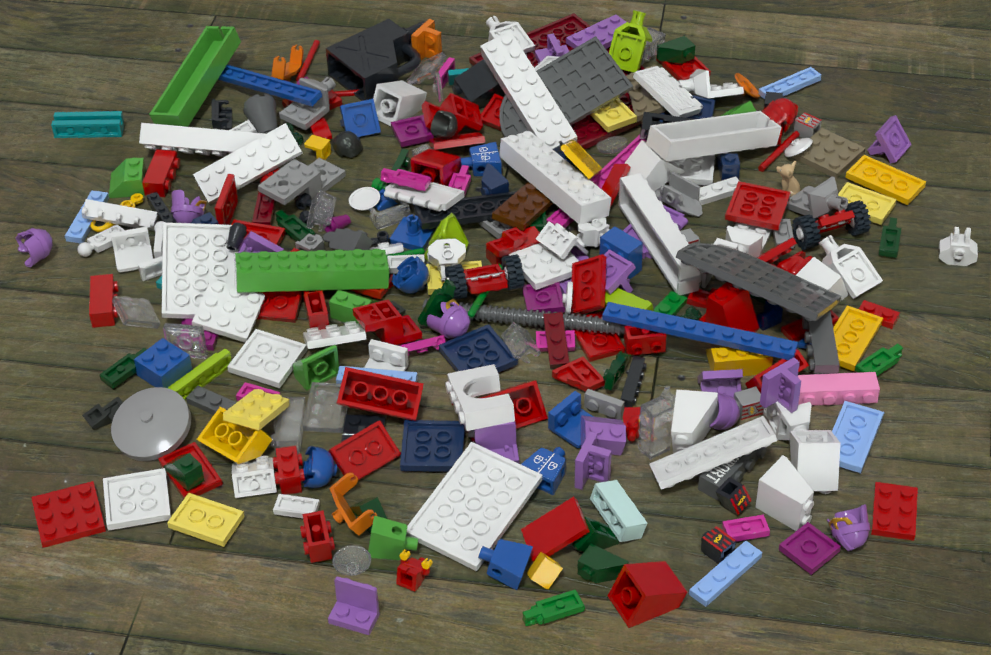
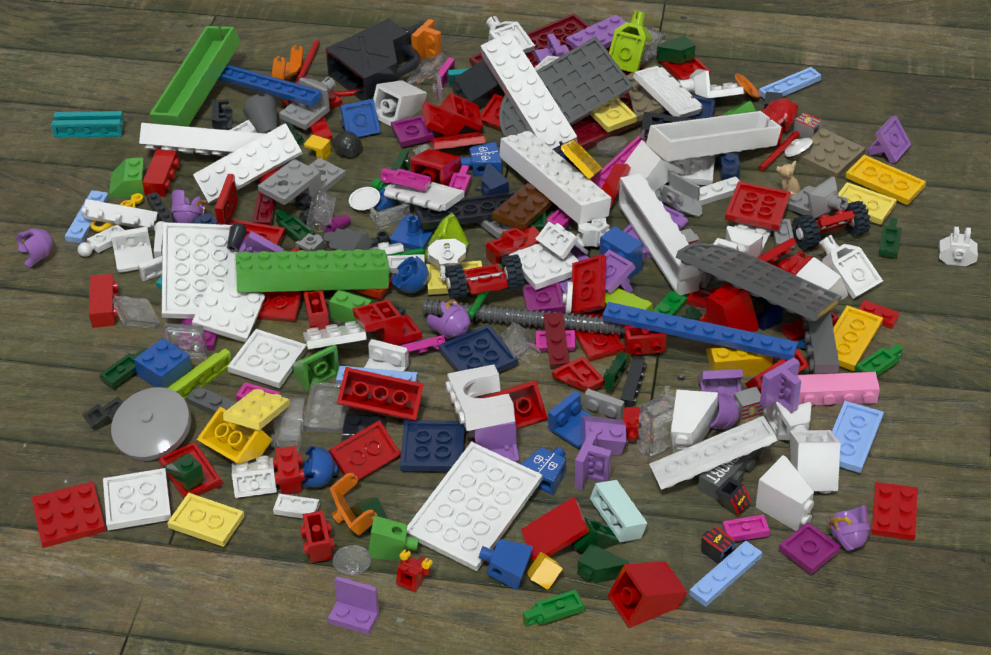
dark green hinge [417,279,456,326] -> none
pearl dark grey hair [431,110,458,139] -> none

